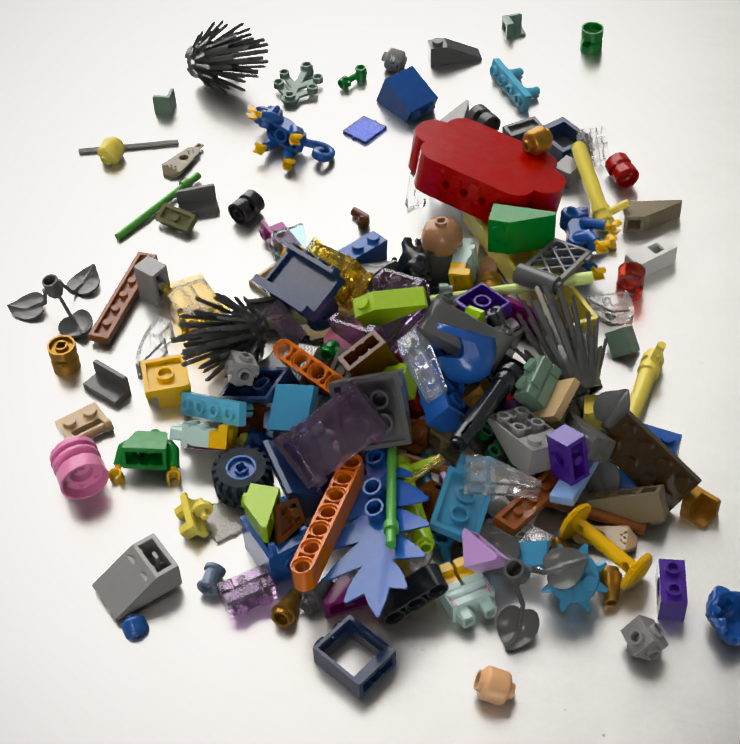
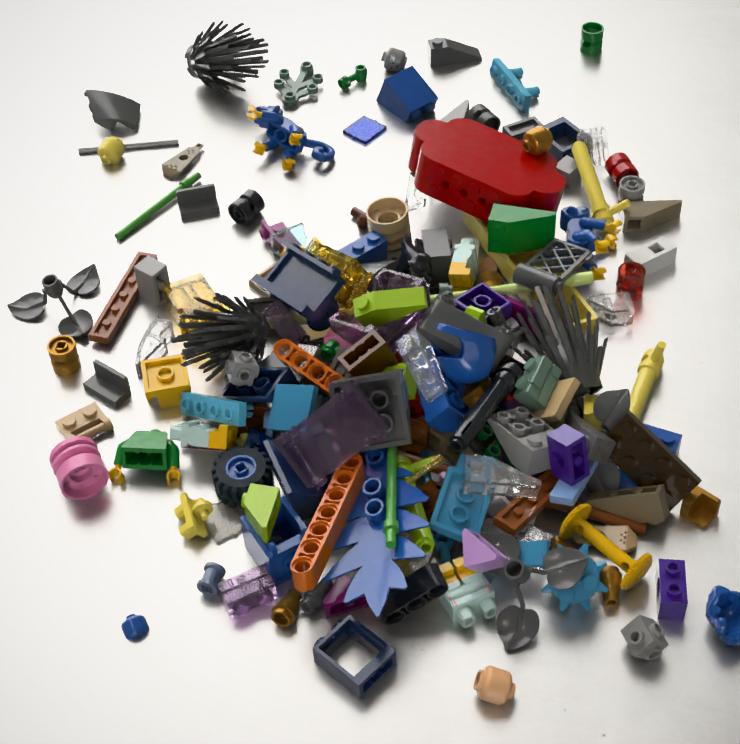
light grey slope [92,533,183,621] -> none
sand green panel [152,88,177,116] -> none
olive plate [155,202,199,235] -> none
reddish brown piece [274,497,306,545] -> none
medium nougat cylinder [421,216,463,257] -> none
sand green panel [501,12,526,39] -> none
sand green panel [605,325,640,358] -> none
none -> dark grey slope [84,90,141,131]
none -> tan wheel [366,197,411,251]
none -> light grey wheel [617,175,646,204]

